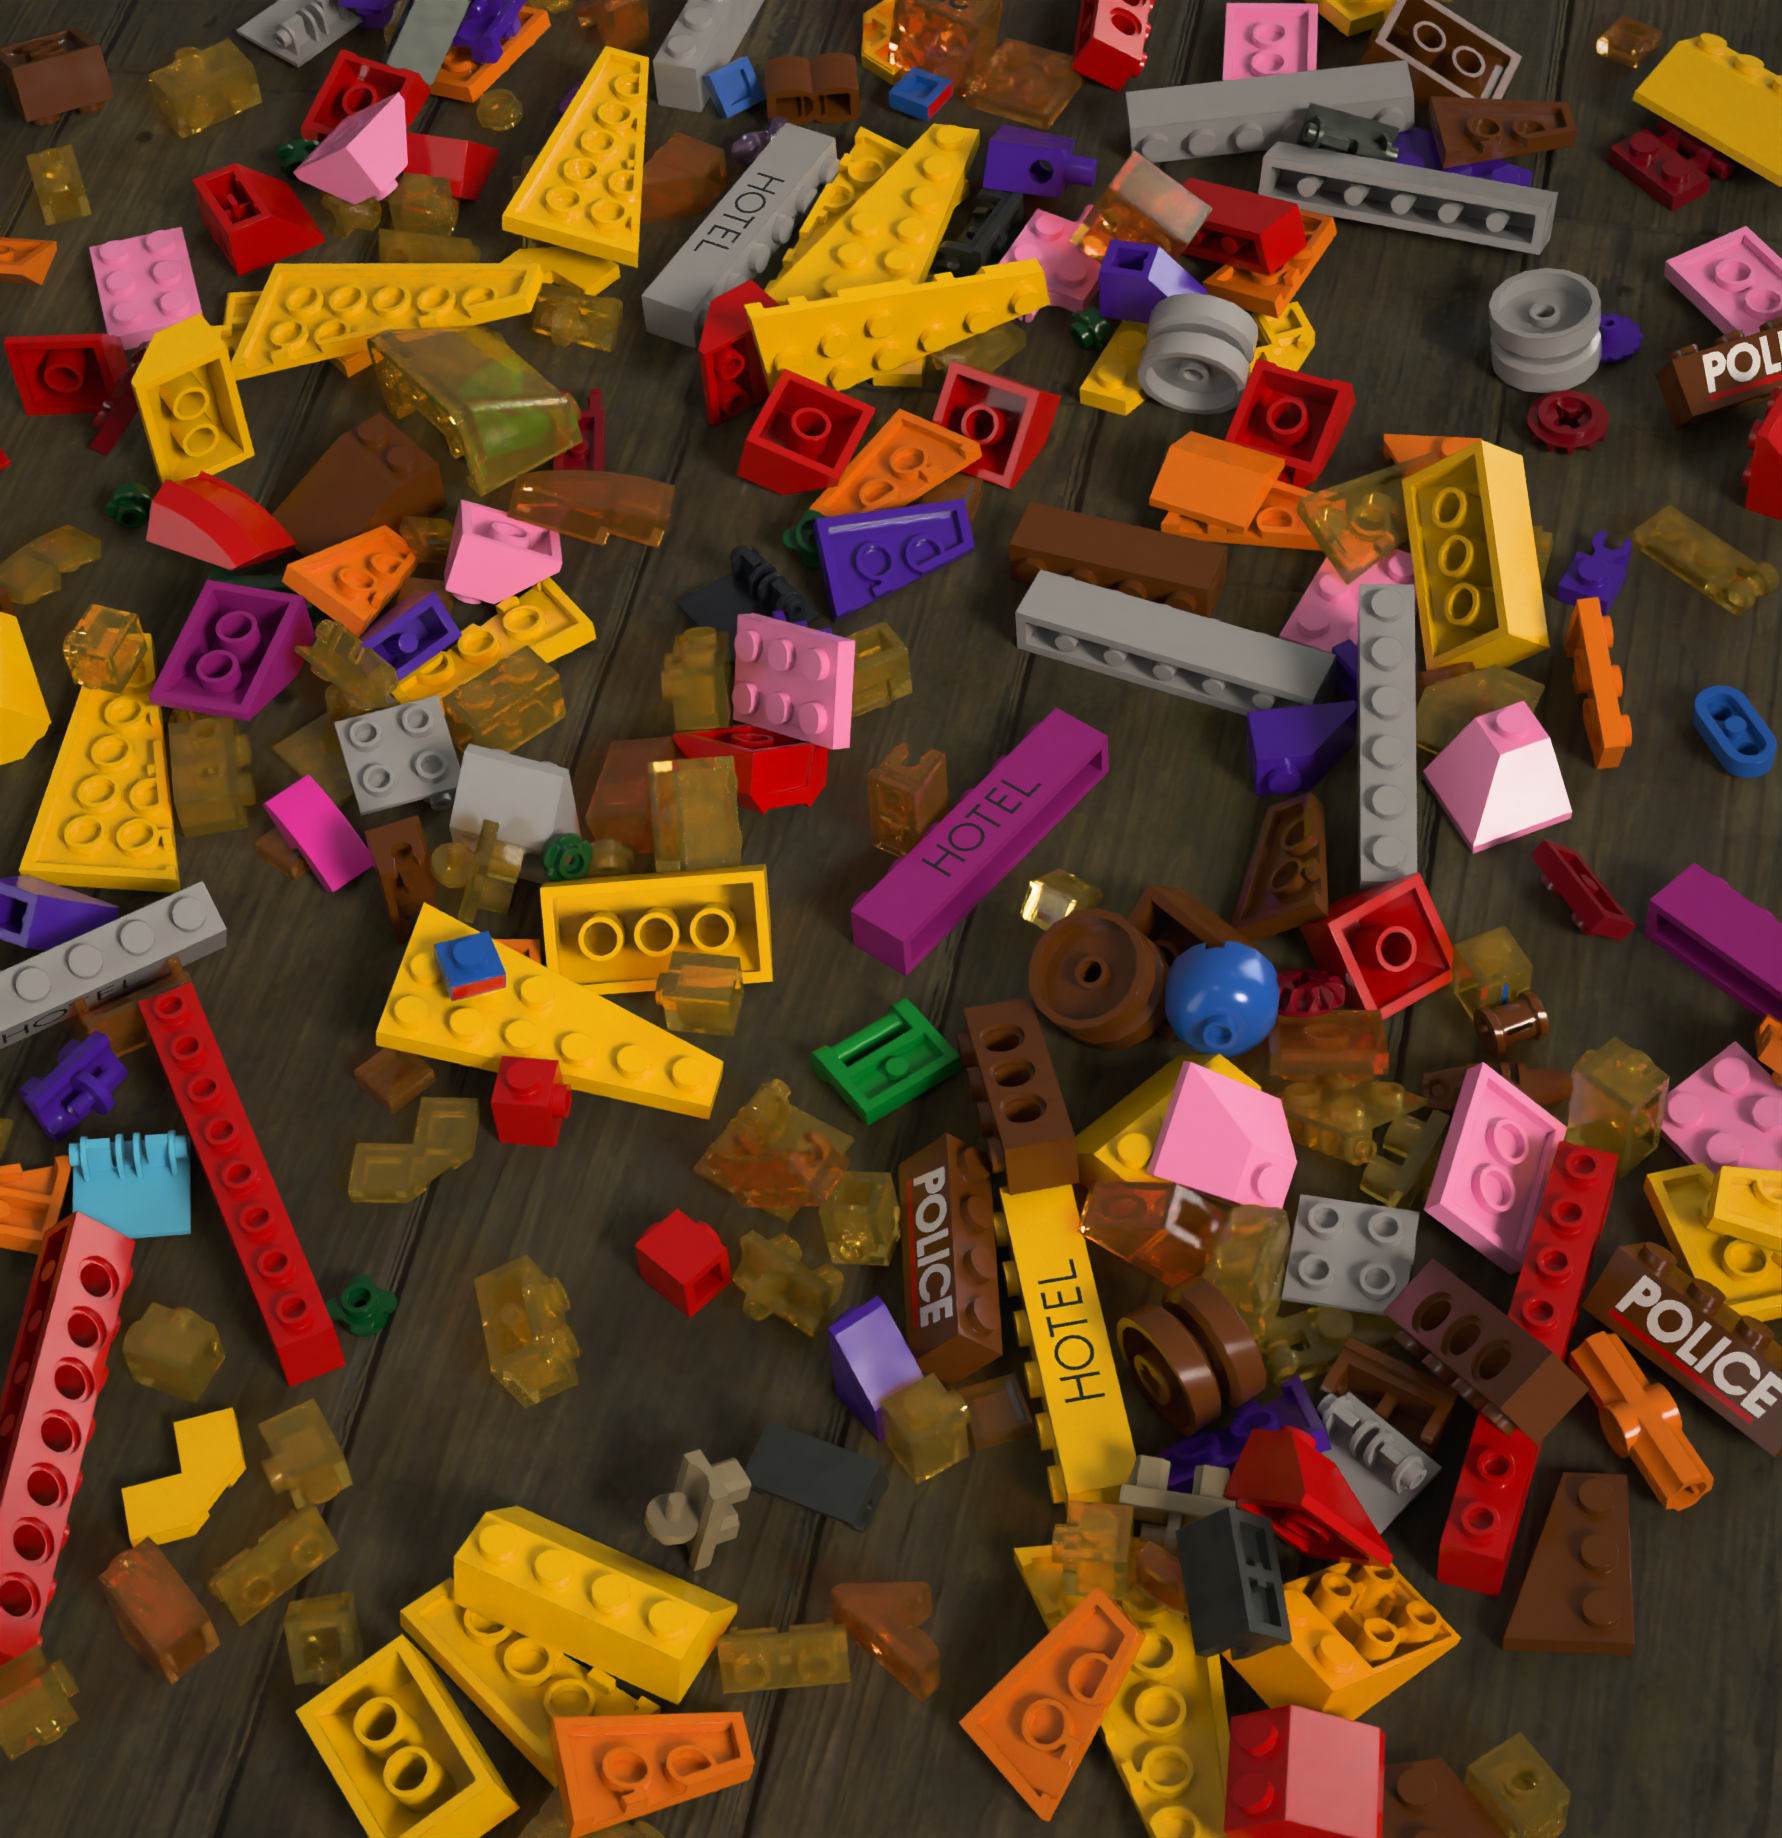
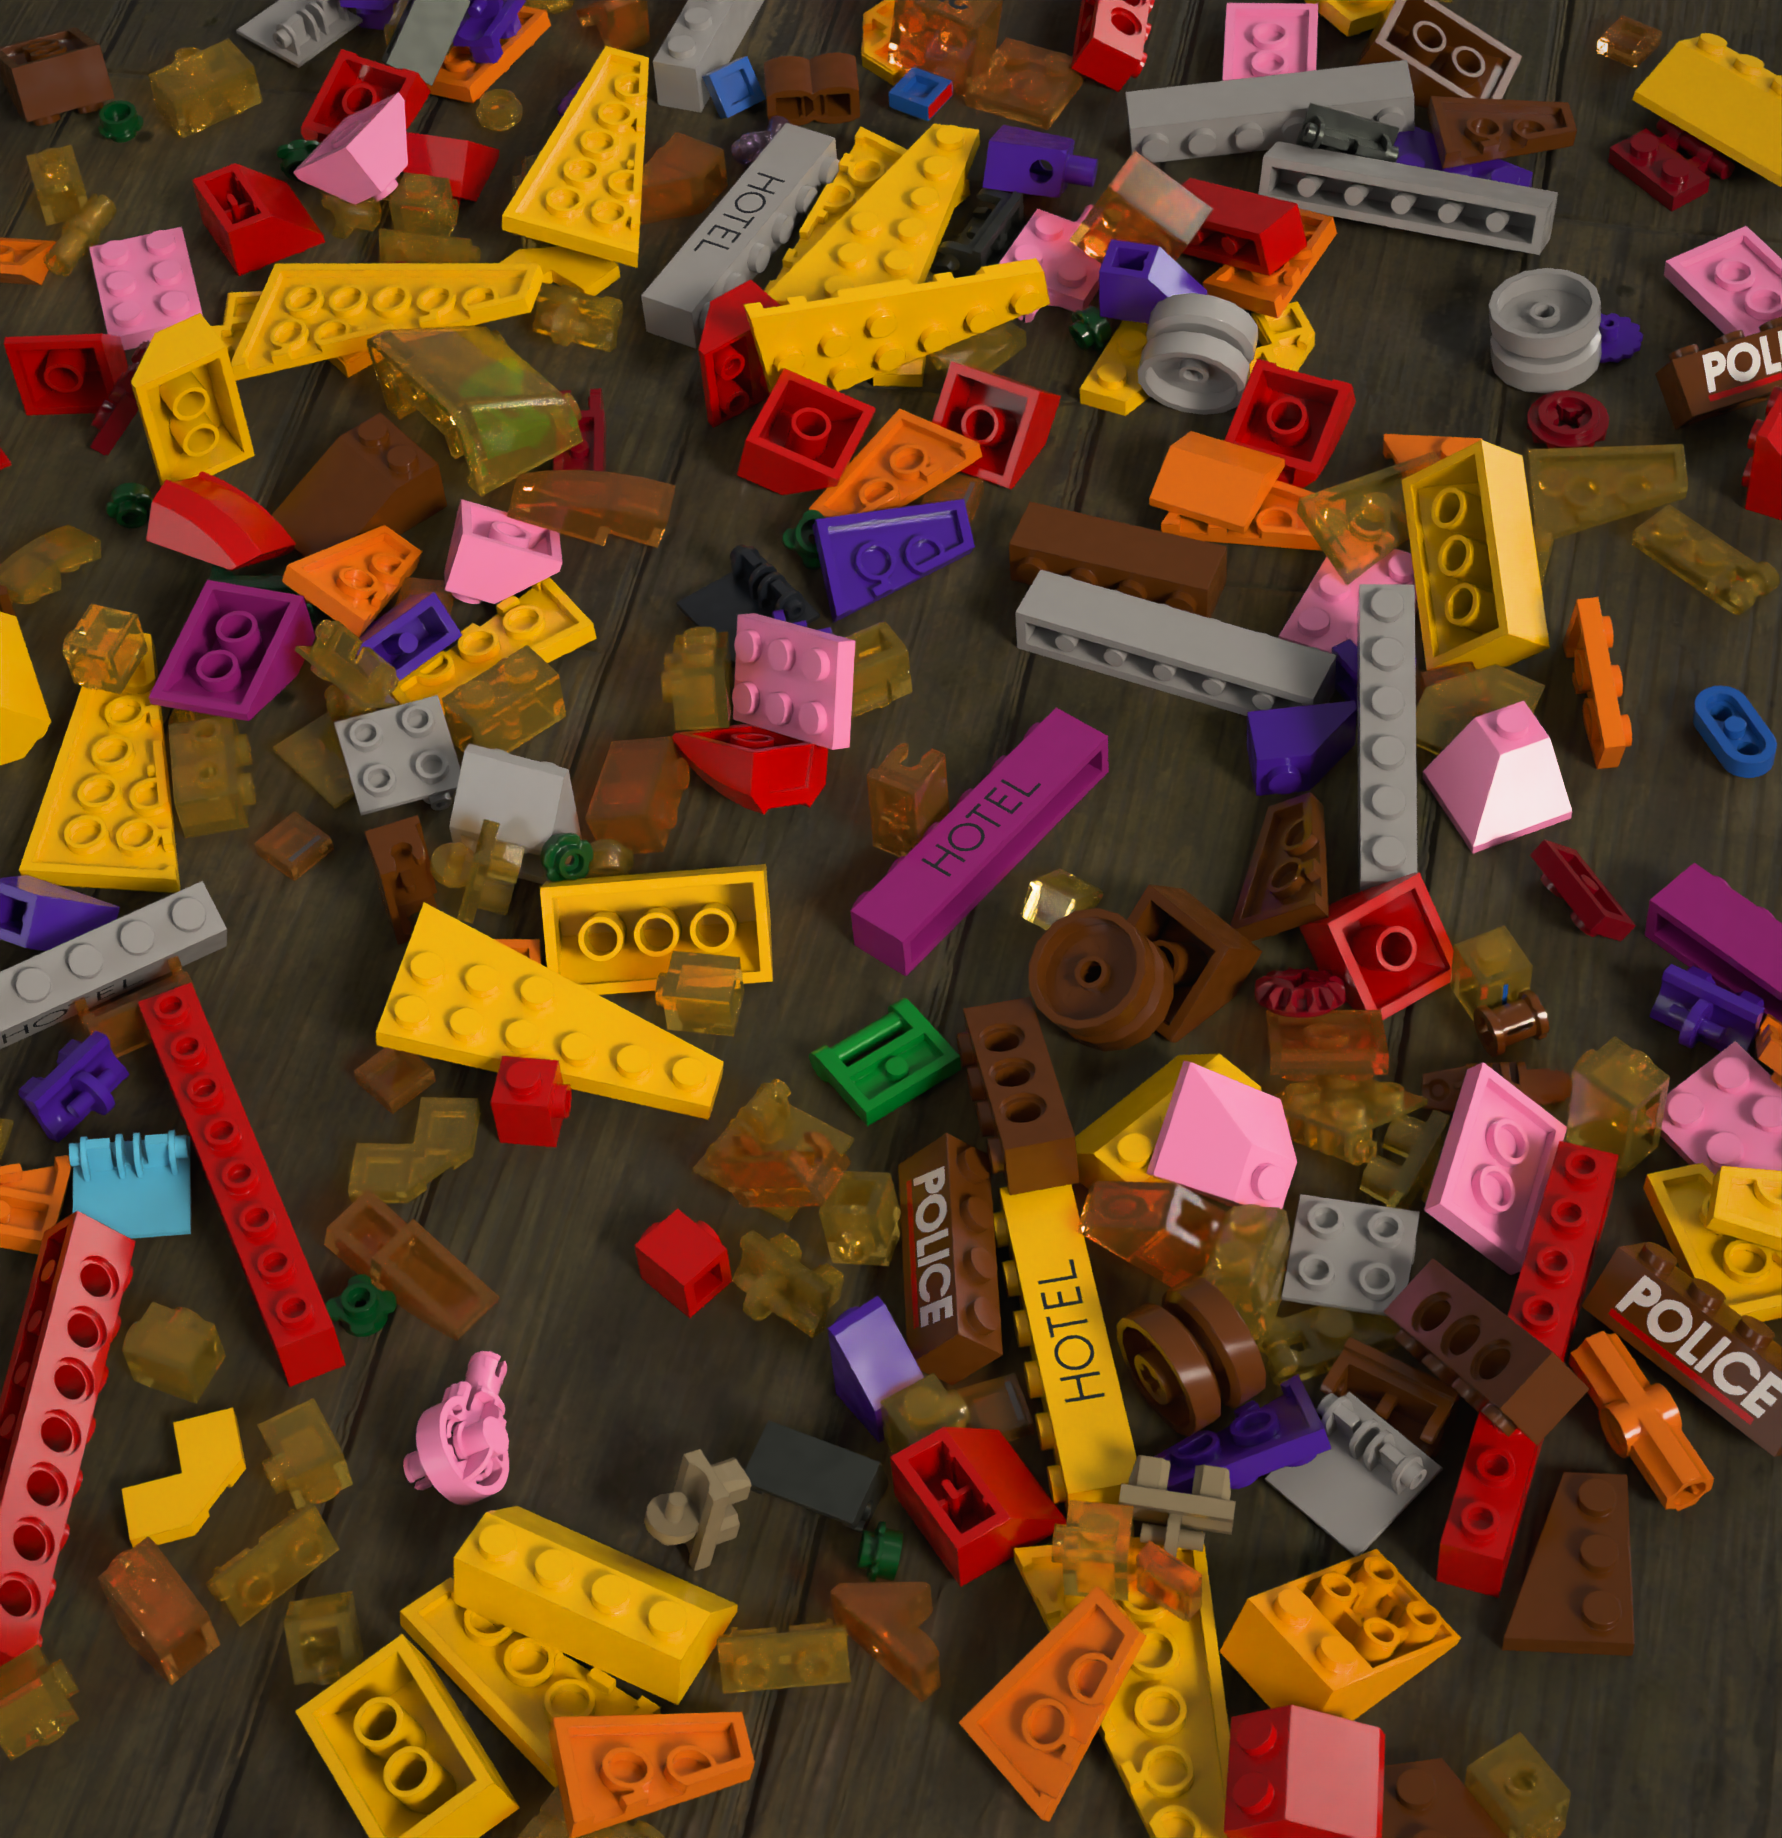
dark pink slope [262,774,373,894] -> none
clear orange tile [398,516,454,563] -> none
blue plate [434,931,506,1001] -> none
clear yellow brick [474,1254,580,1408] -> none
clear yellow brick [648,755,743,872] -> none
blue cylinder [1164,941,1280,1058] -> none
pearl dark grey hinge [1175,1507,1293,1660] -> none
red slope [1223,1425,1394,1568] -> none
dark purple plate [1556,531,1632,616] -> none
none -> clear yellow pin [44,194,117,277]
none -> dark green plate [98,100,143,143]
none -> clear orange slope [324,1188,499,1341]
none -> bright pink pin [403,1351,509,1505]
none -> dark green plate [856,1521,903,1583]
none -> red slope [890,1427,1067,1587]
none -> clear yellow wing [1527,444,1688,545]
none -> dark purple hips [1650,964,1765,1055]

